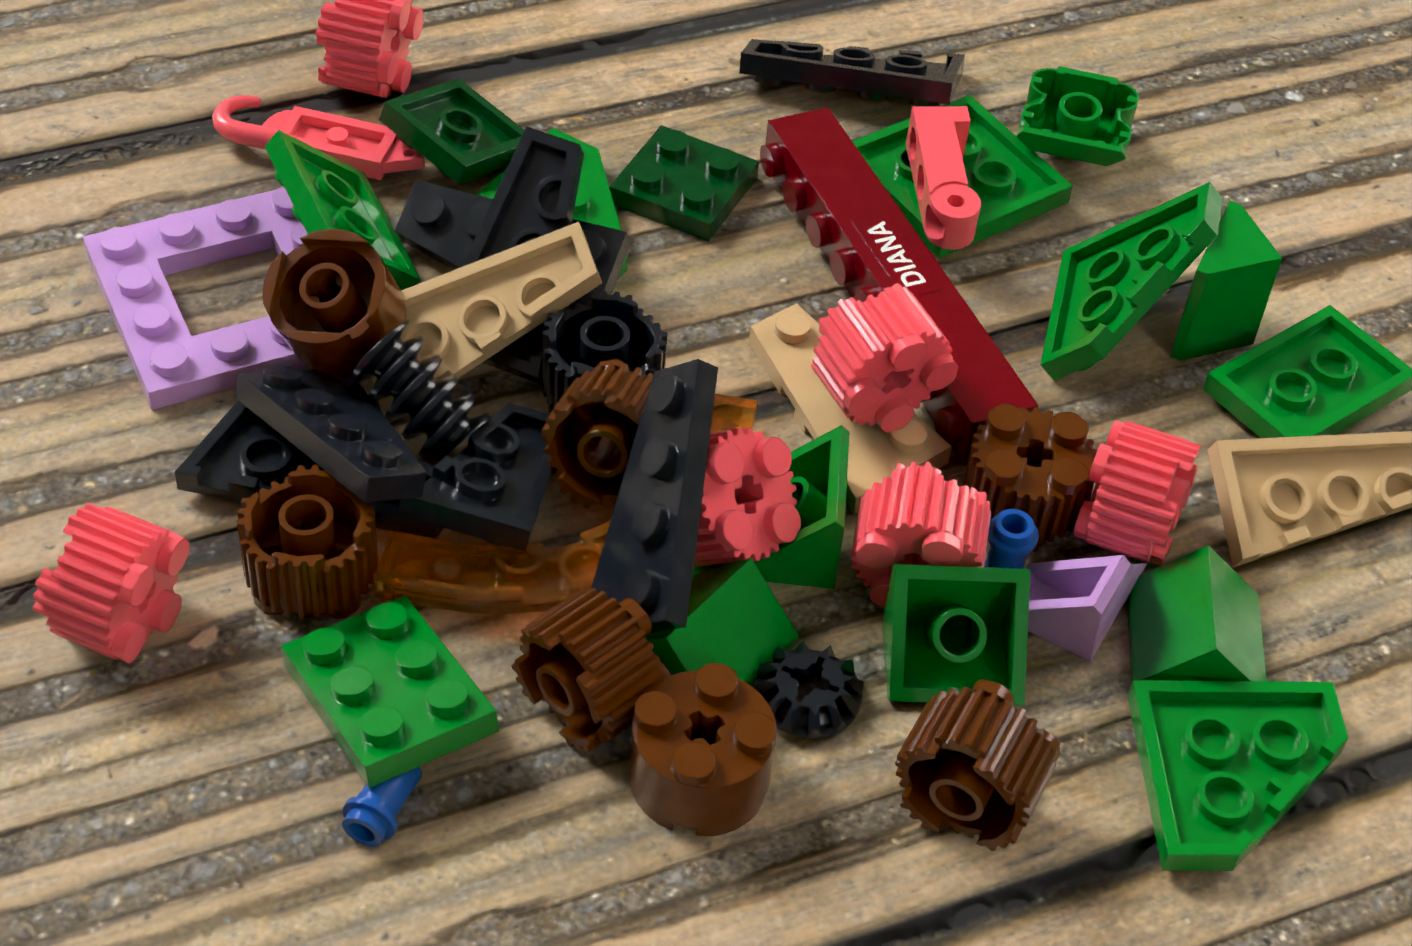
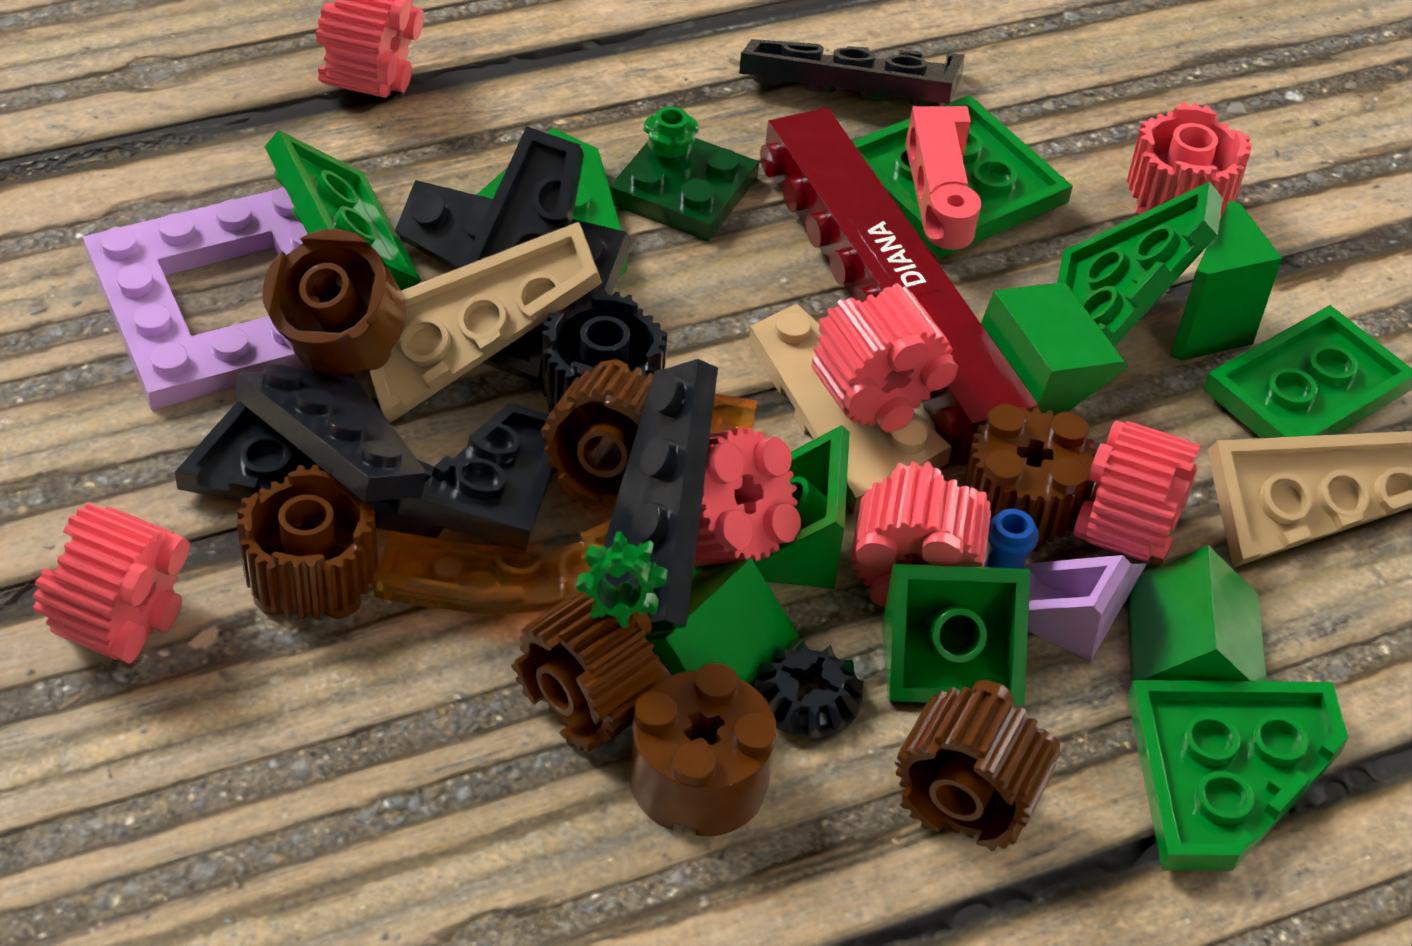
coral plate [212,95,425,180] -> none
green plate [280,595,499,788] -> none
blue pin [342,767,422,847] -> none
black piece [351,320,491,460] -> none
dark green plate [379,78,524,184] -> none
green slope [1017,66,1139,166] -> none
none -> green gear [575,532,668,628]
none -> green plate [644,106,699,158]
none -> green slope [981,282,1129,416]
none -> coral brick [1127,102,1252,219]

